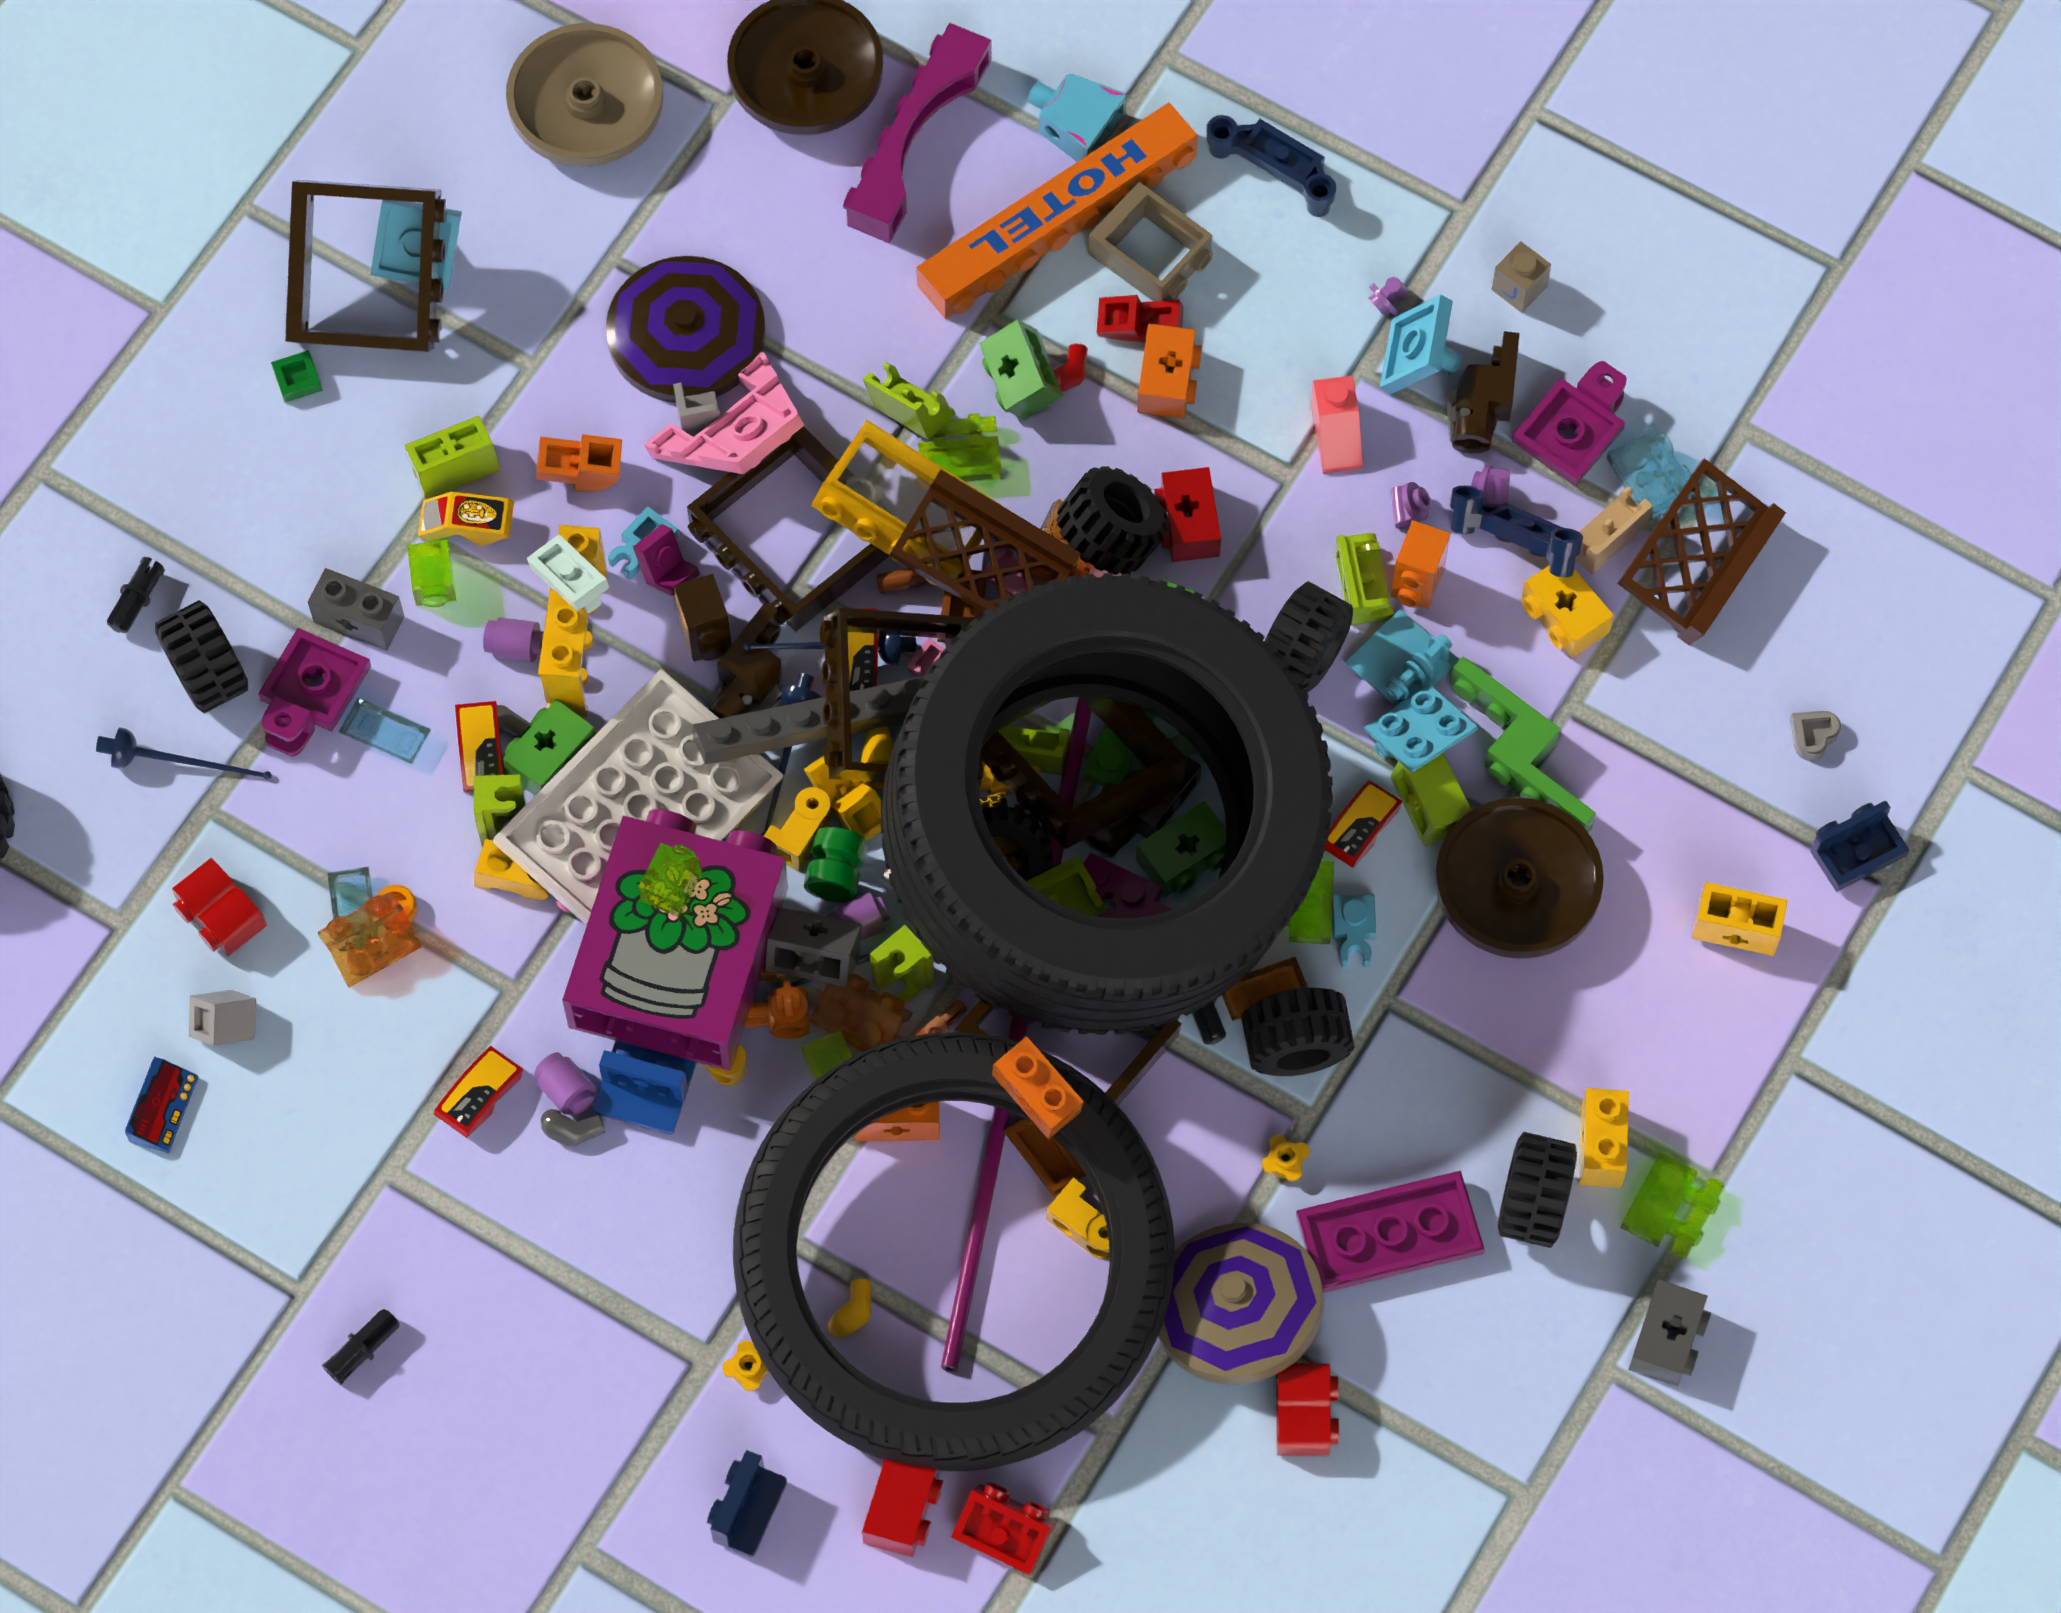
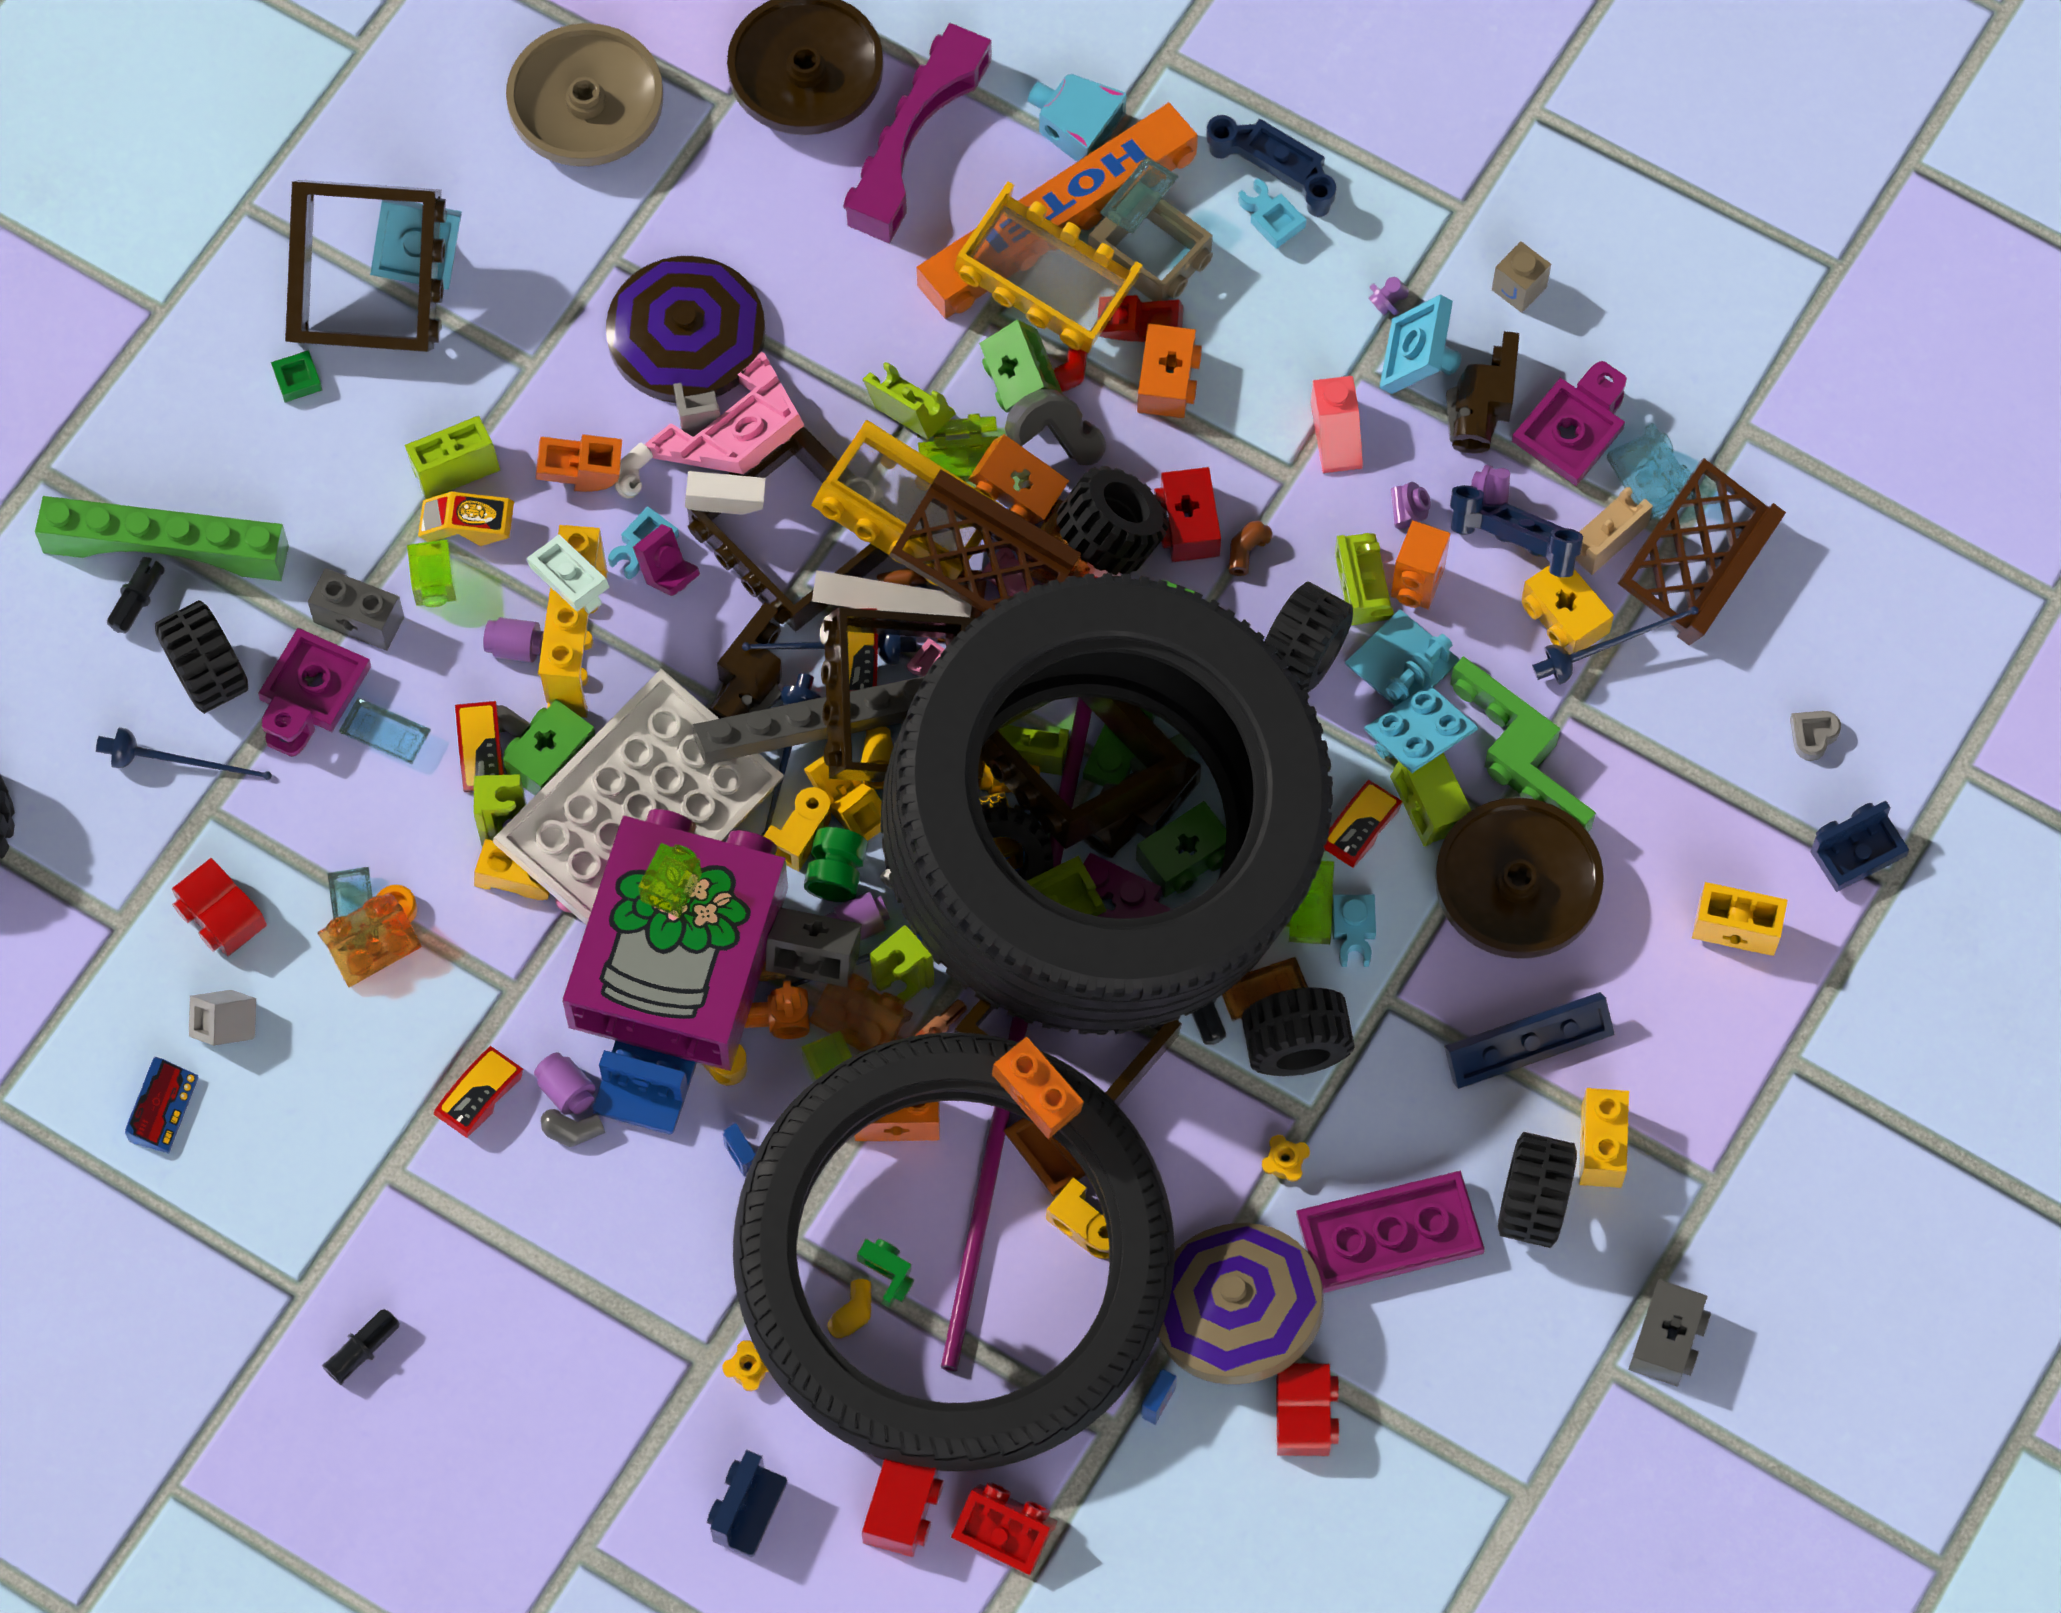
dark brown brick [674,573,732,662] -> none
clear neon green plate [1620,1152,1724,1258] -> none
none -> bright green arch [35,496,289,582]
none -> white arm [615,443,653,499]
none -> white piece [685,471,766,515]
none -> blue tile [723,1123,756,1177]
none -> white sticker [812,570,972,617]
none -> green bracket [857,1239,915,1309]
none -> window [954,181,1143,353]
none -> orange brick [968,434,1069,525]
none -> dark grey animal [1005,389,1106,466]
none -> clear light blue tile [1100,156,1179,234]
none -> blue tile [1141,1369,1177,1425]
none -> dark orange arm [1229,521,1273,576]
none -> medium azure plate [1238,178,1307,249]
none -> dark blue plate [1444,992,1615,1089]
none -> dark blue sword [1532,606,1699,685]

